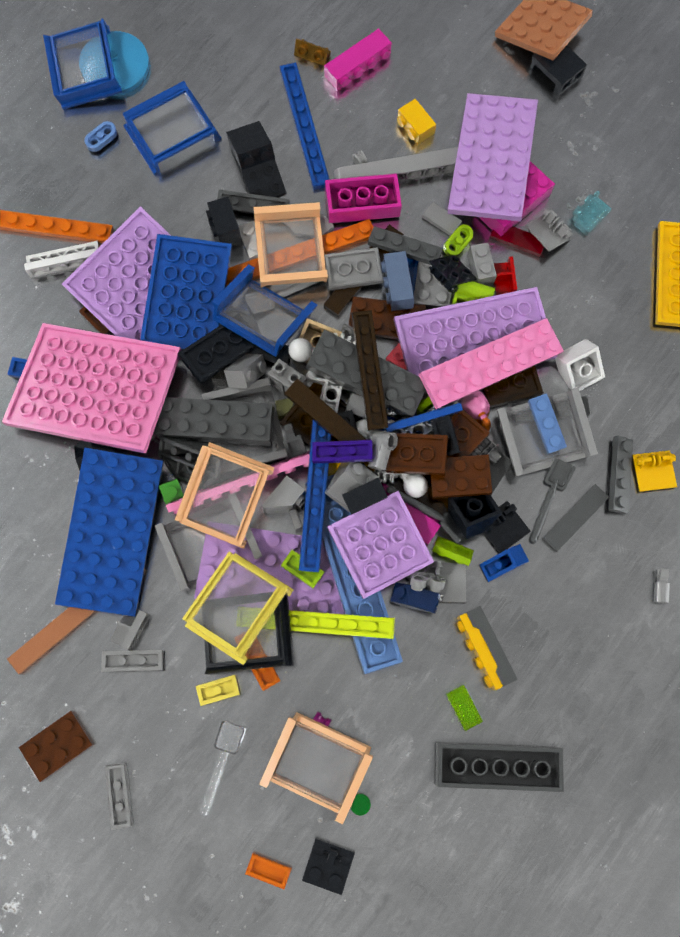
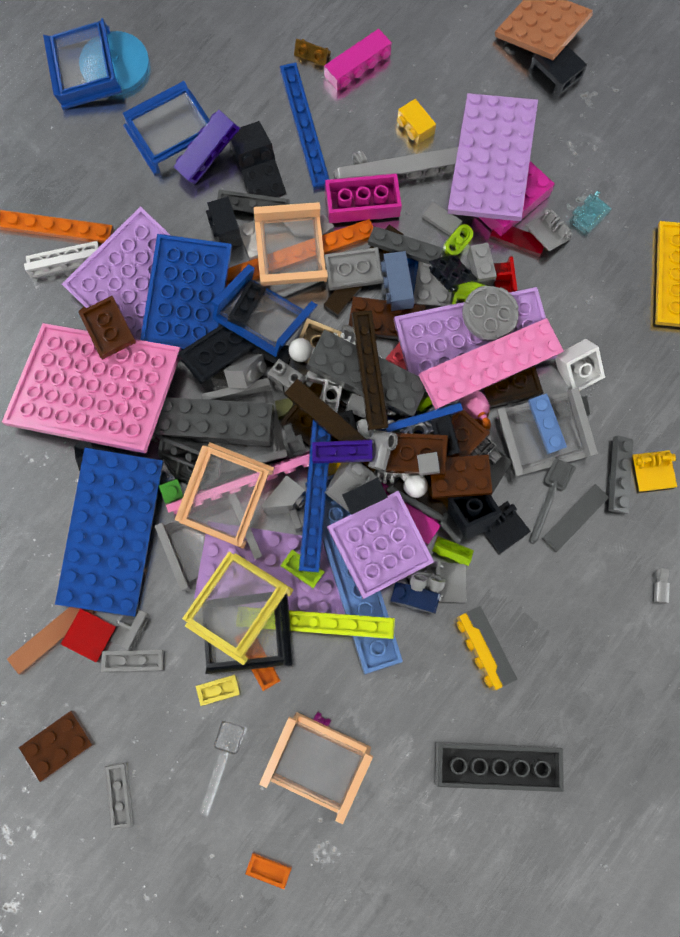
blue plate [8,357,27,378] -> none
medium blue plate [84,121,117,152] -> none
black hinge [302,838,355,895] -> none
green tile [350,793,371,816] -> none
clear neon green plate [446,685,483,731] -> none
blue slope [479,544,529,582] -> none
none -> red tile [61,608,117,663]
none -> reddish brown plate [78,296,136,360]
none -> dark purple brick [173,109,240,184]
none -> black tile [227,281,266,328]
none -> light grey tile [417,452,440,476]
none -> light grey tile [462,285,519,341]

